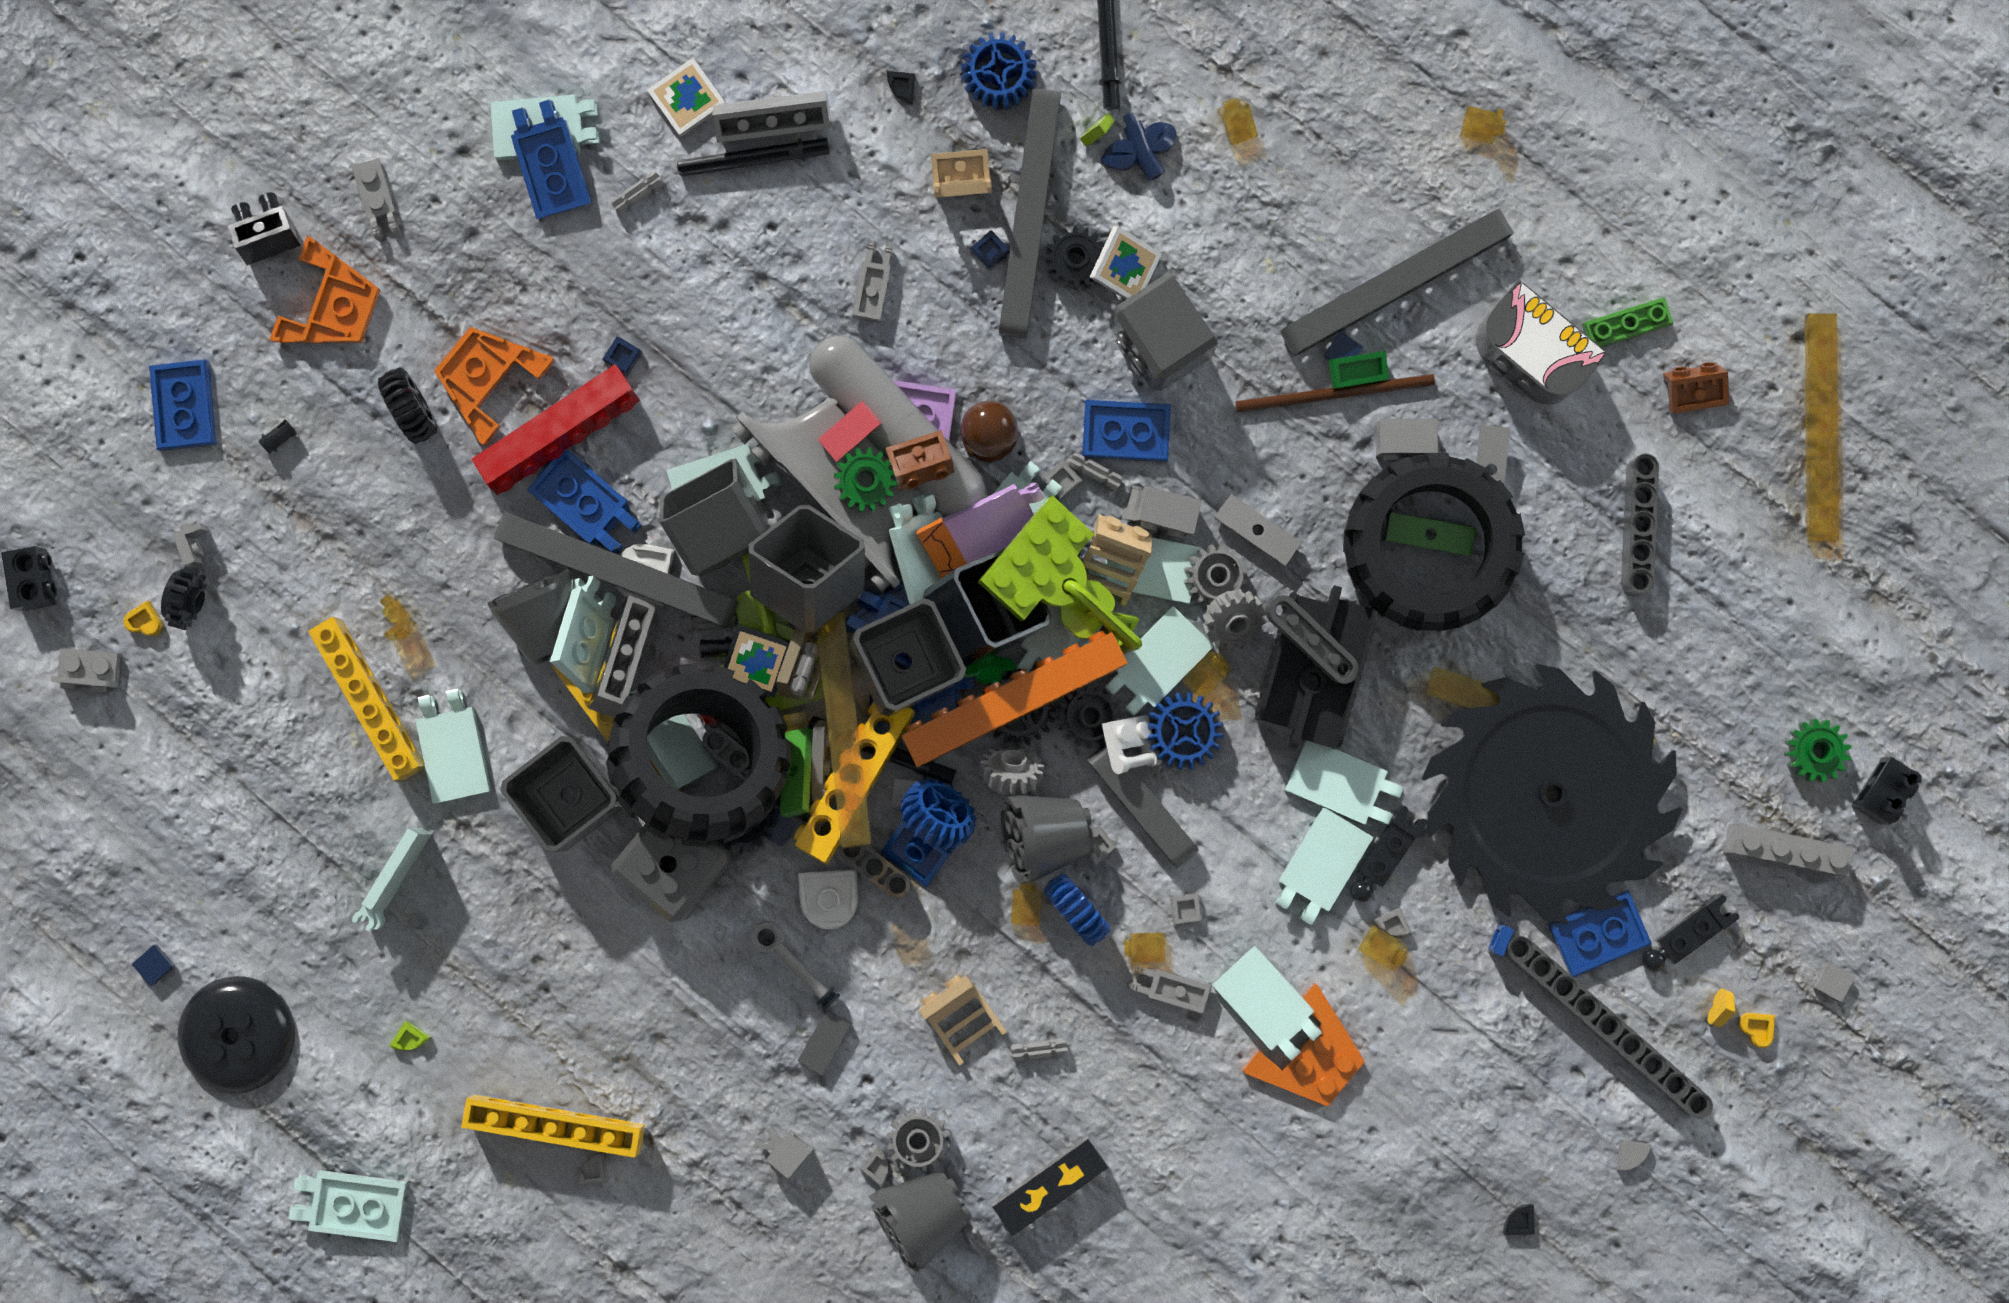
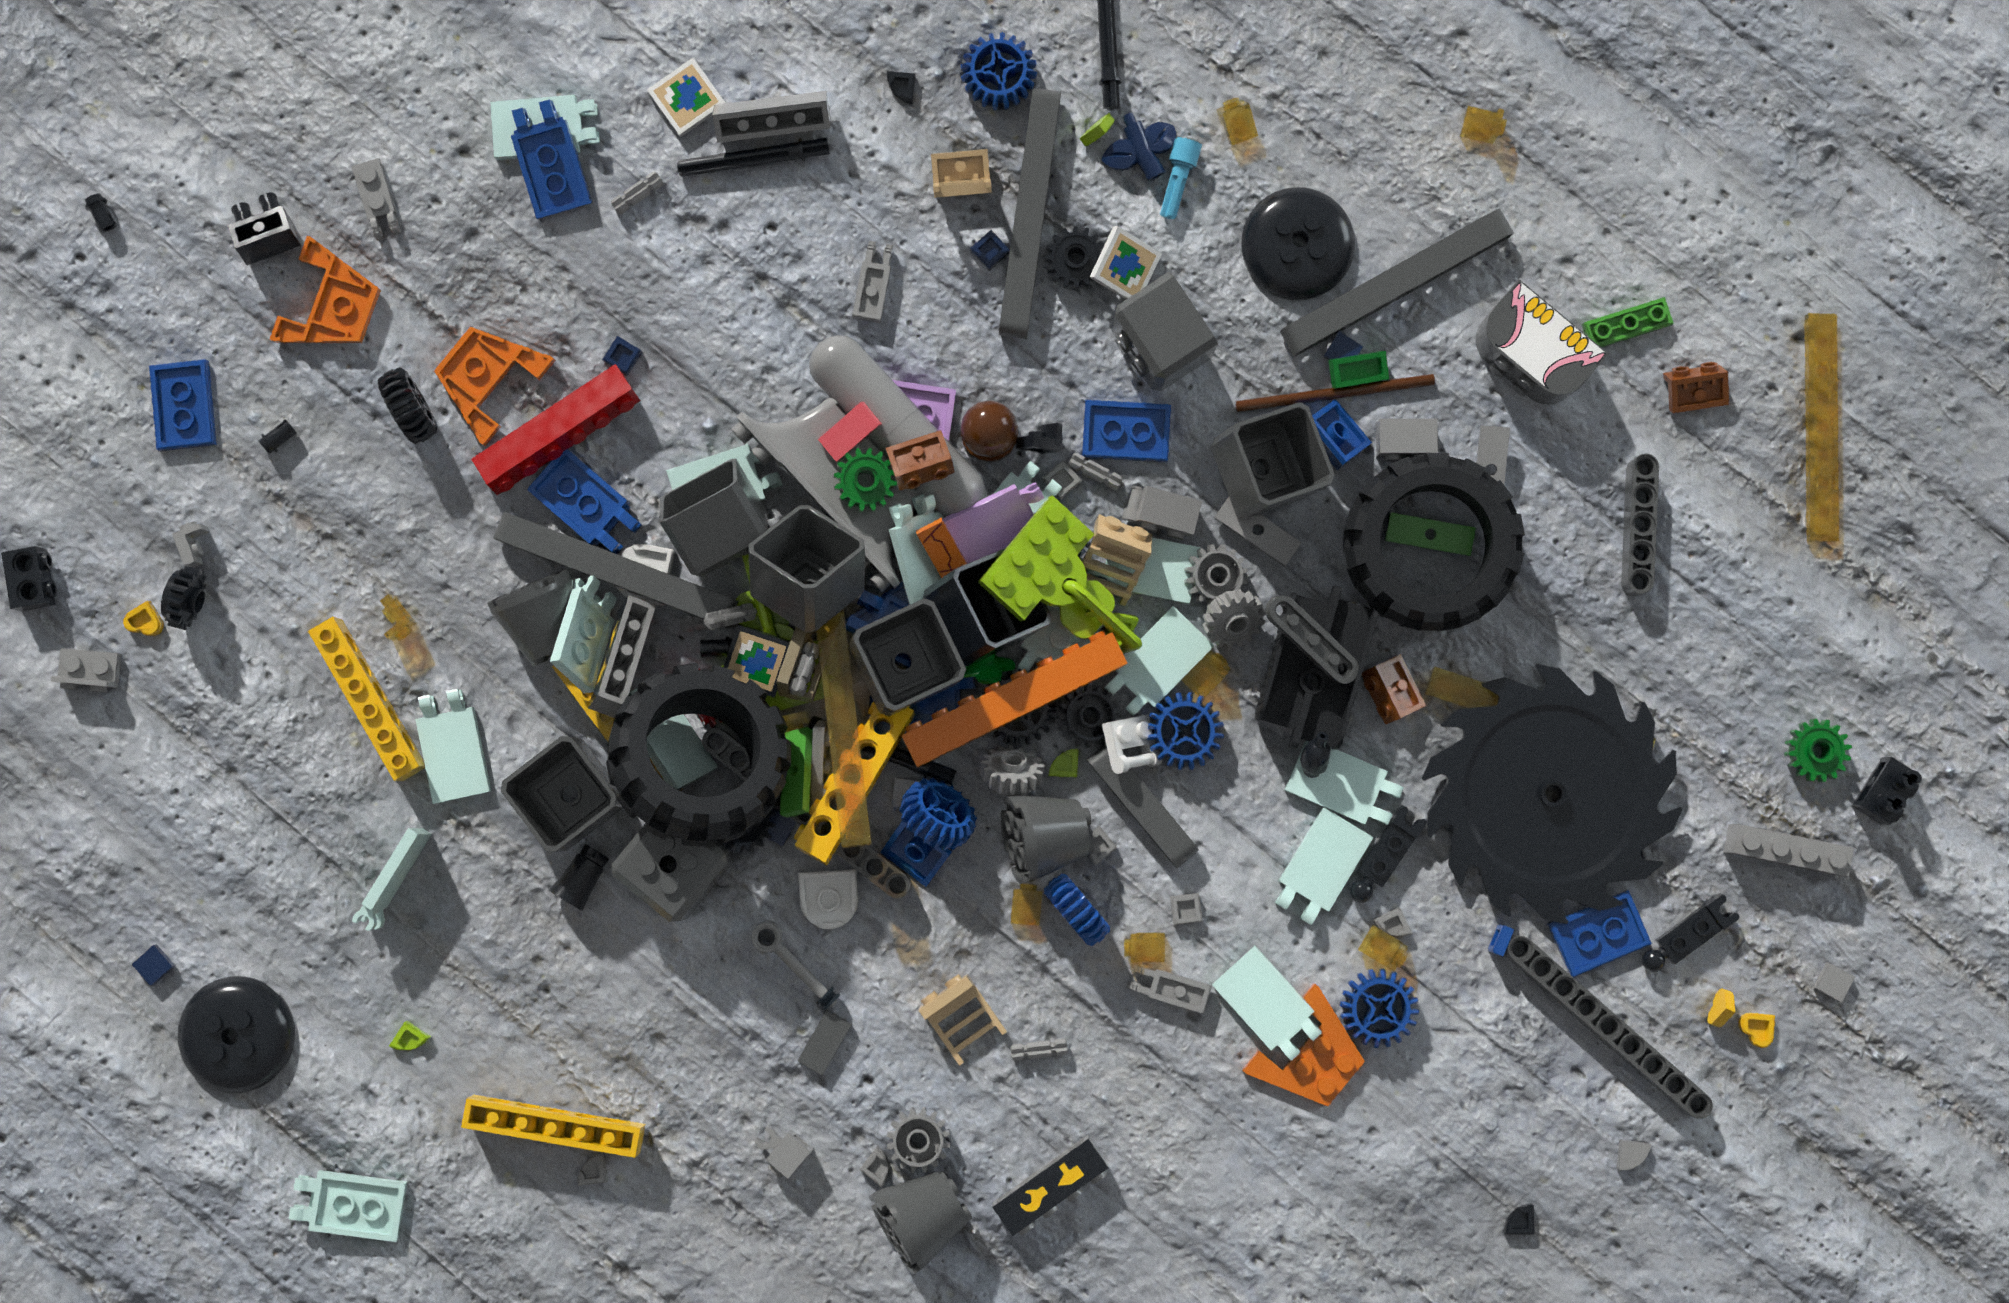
none -> black pin [85,194,117,232]
none -> black plant [549,844,609,911]
none -> light grey axle [704,603,757,630]
none -> black bracket [1016,423,1063,454]
none -> lime tile [1048,749,1078,778]
none -> medium azure piece [1160,137,1202,220]
none -> dark grey plate [1210,402,1335,519]
none -> black brick [1241,187,1355,300]
none -> black plant [1300,732,1331,778]
none -> blue slope [1312,399,1372,471]
none -> blue gear [1339,968,1419,1048]
none -> dark orange bracket [1361,654,1426,724]

